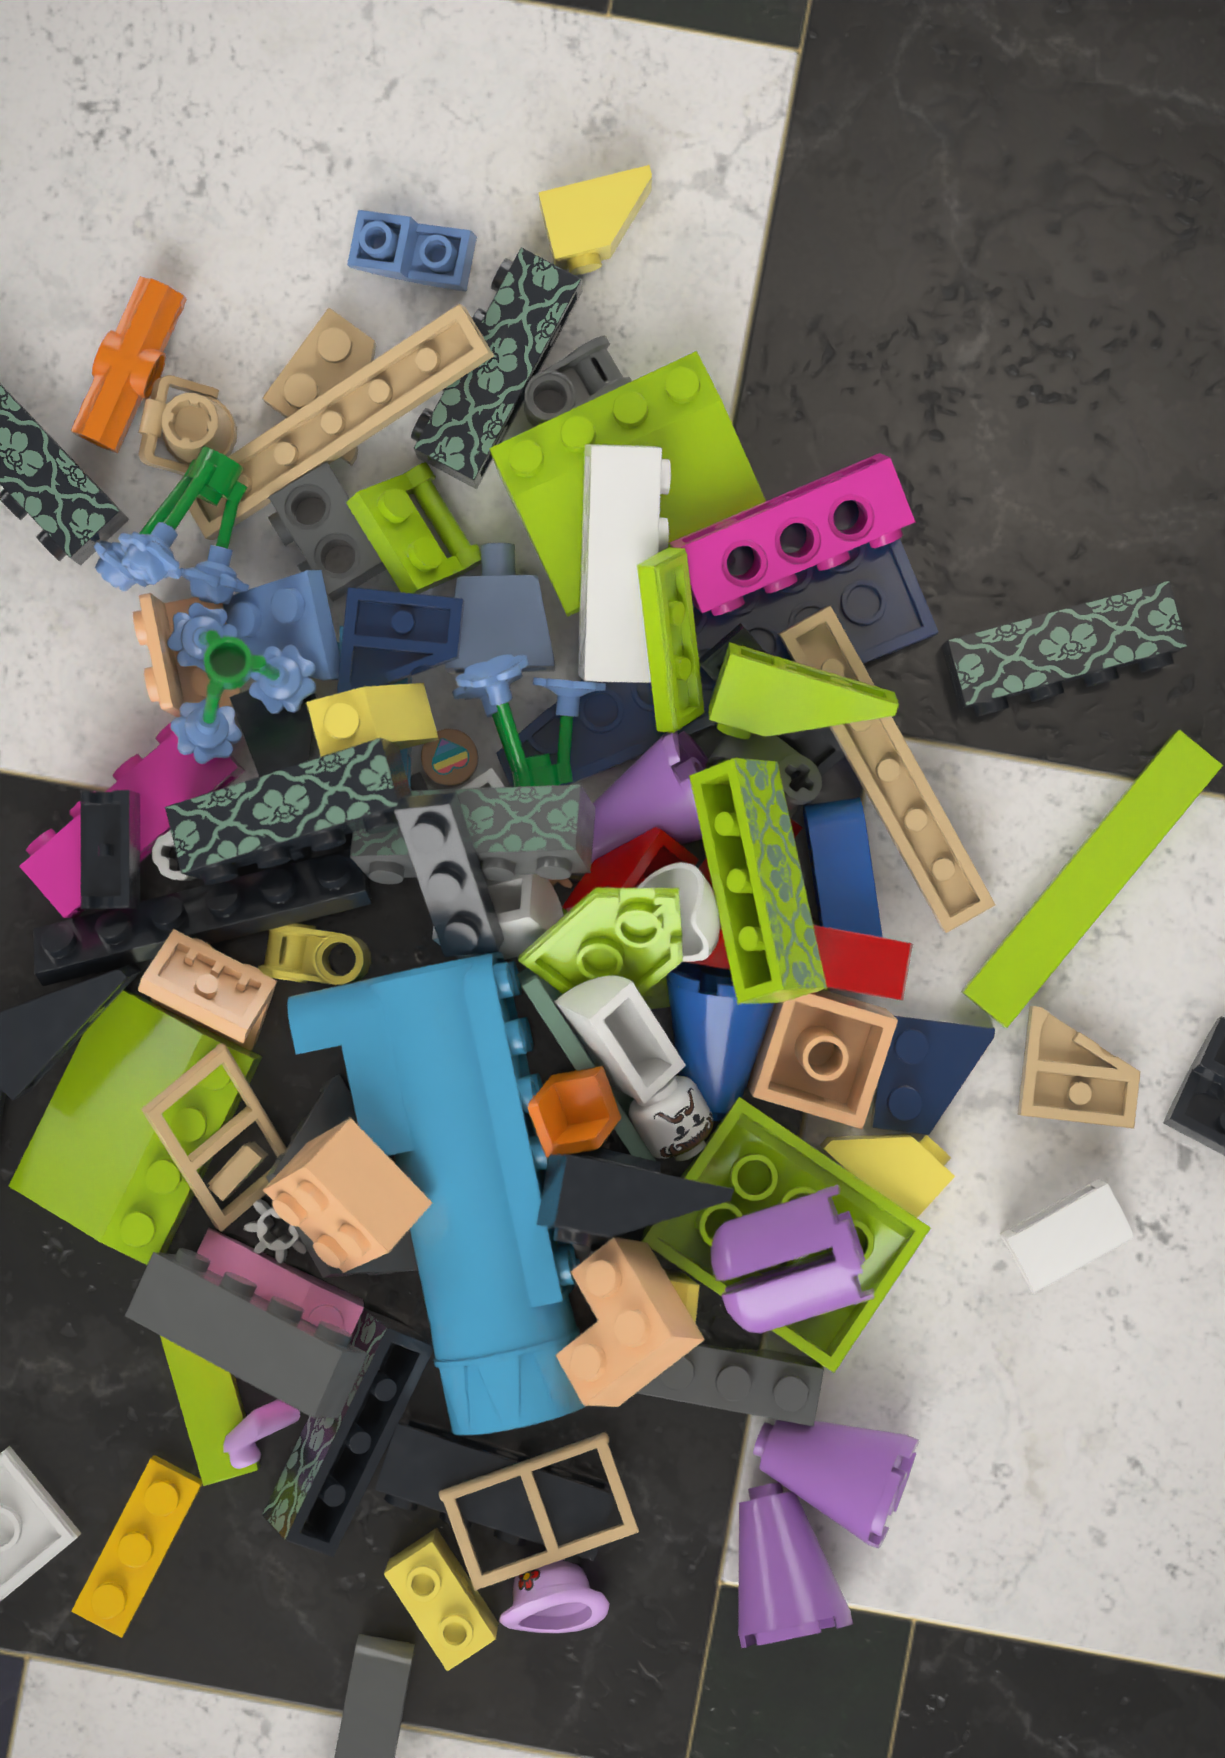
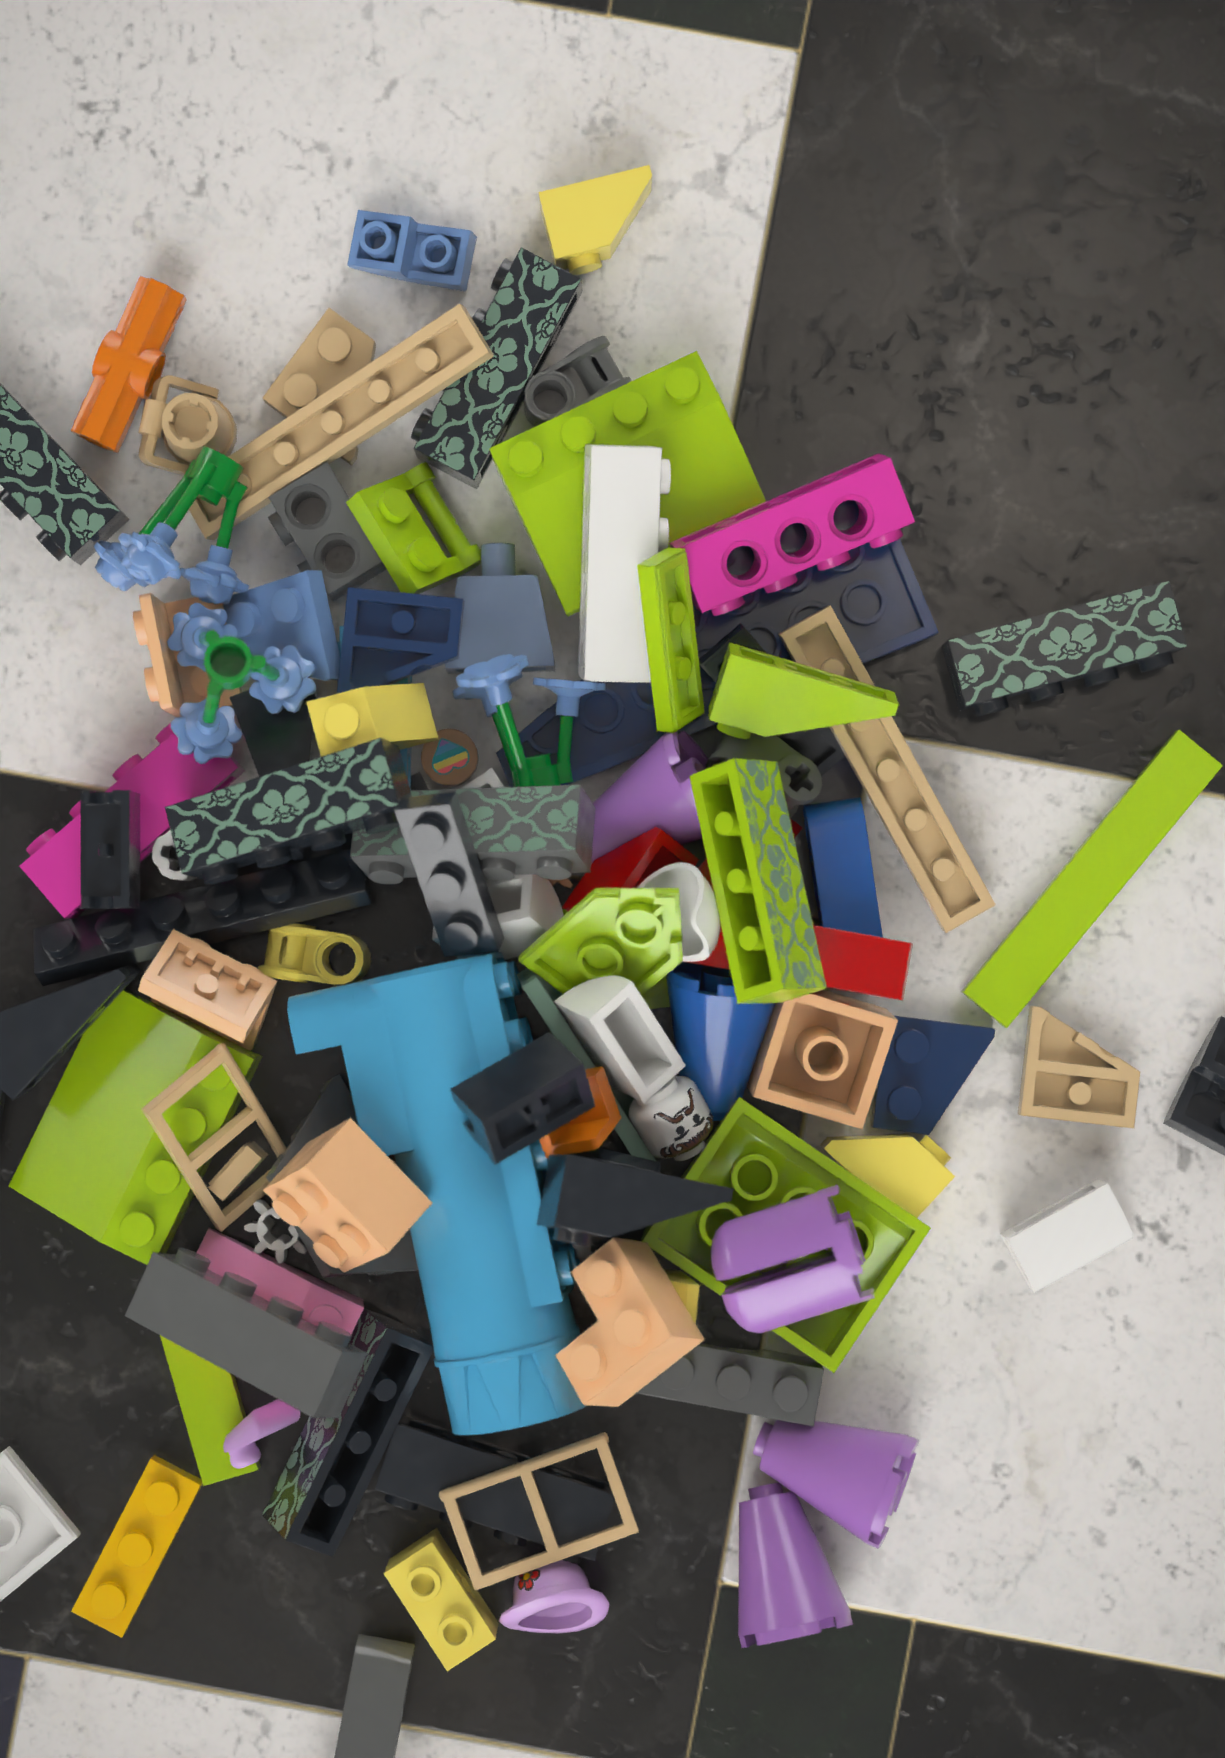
none -> black hinge [450,1032,595,1165]

